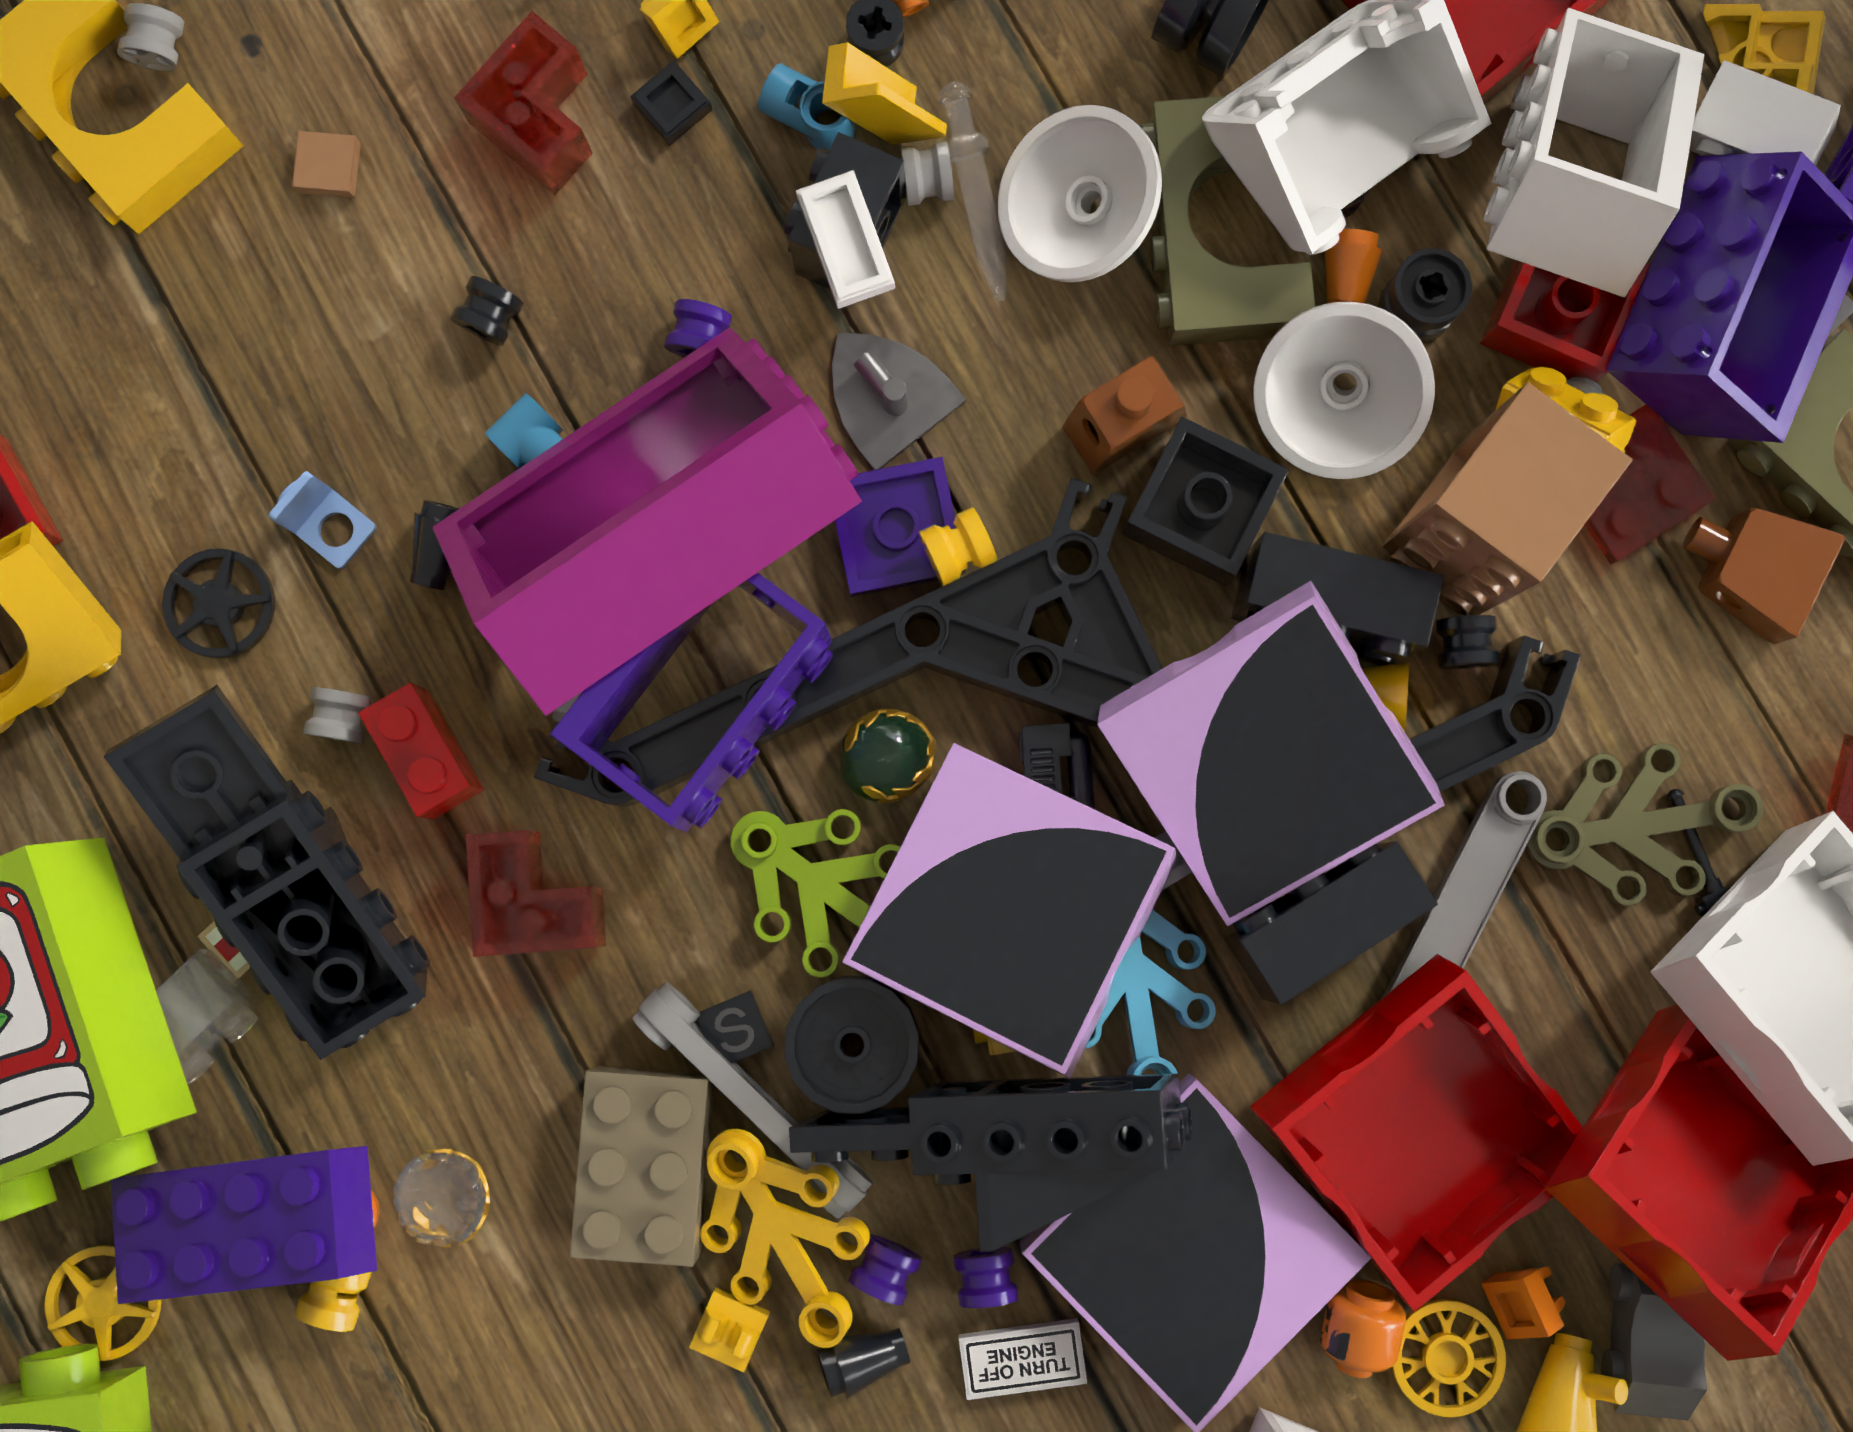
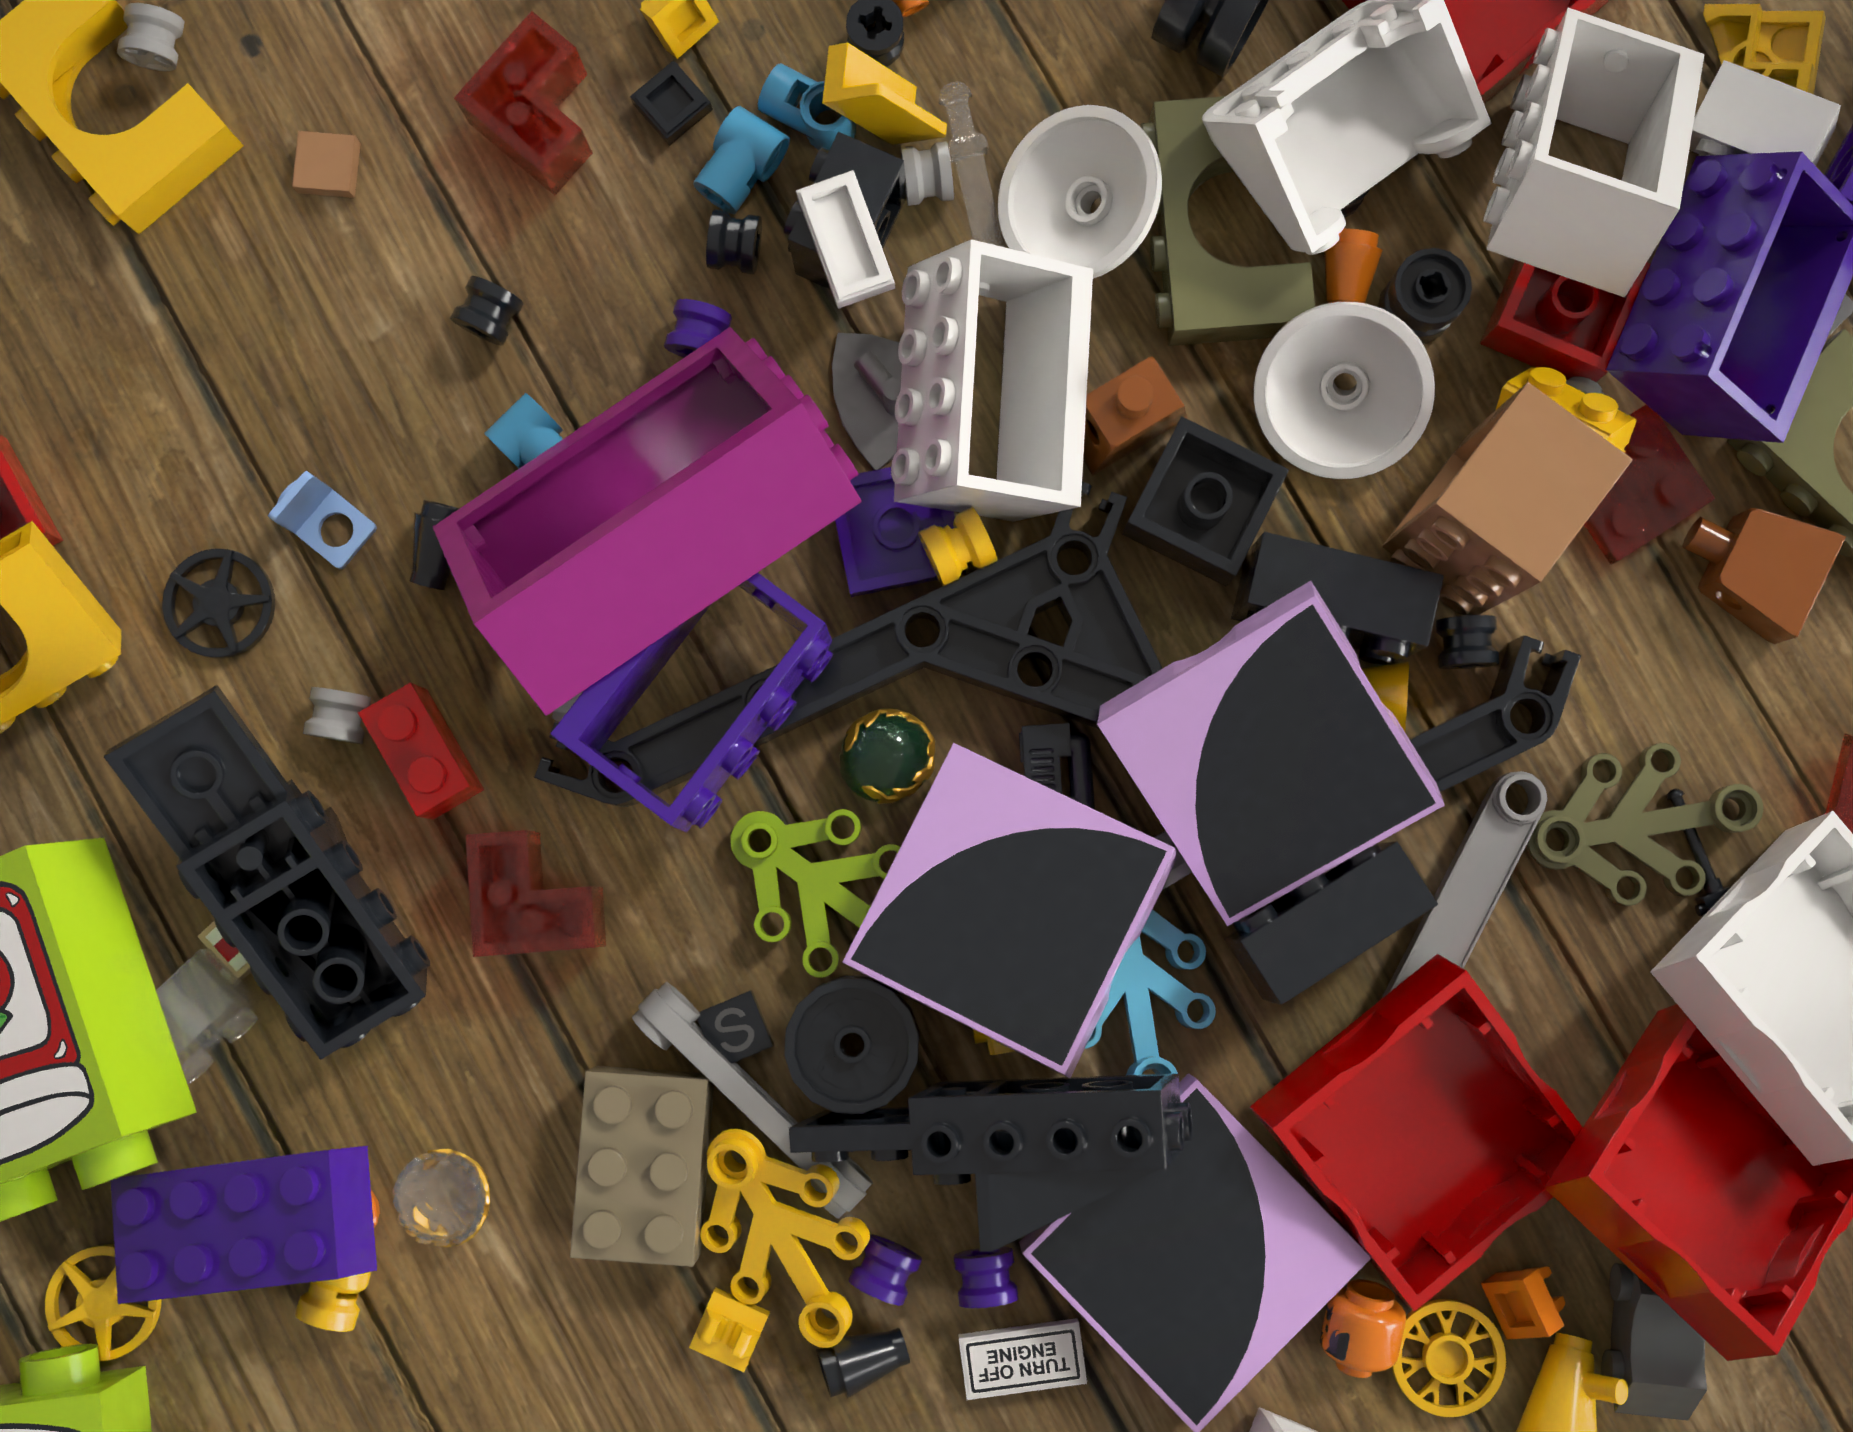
none -> dark azure piece [693,106,790,214]
none -> black wheel [706,210,762,274]
none -> white hose [891,239,1093,522]

